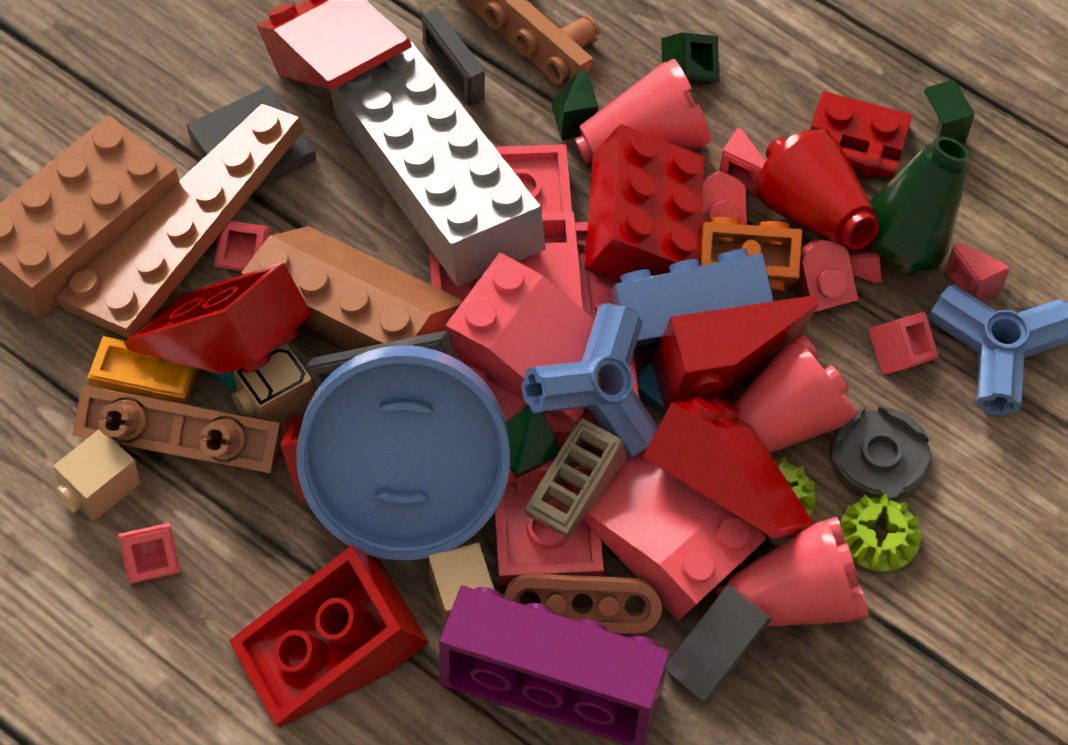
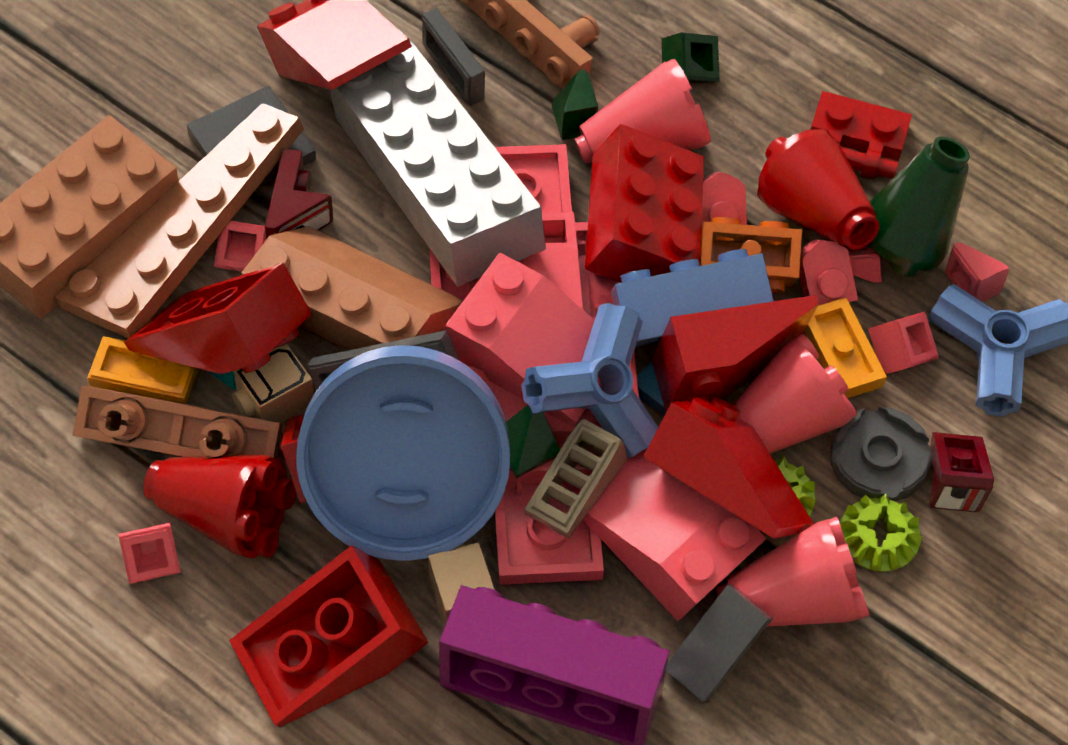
tan brick [53,429,140,523] -> none
nougat plate [504,573,662,634] -> none
coral slope [719,128,766,196] -> none
dark green slope [924,79,975,144] -> none
none -> red cone [143,455,297,559]
none -> dark red slope [265,148,333,240]
none -> light orange plate [804,297,887,398]
none -> dark red slope [929,432,994,512]

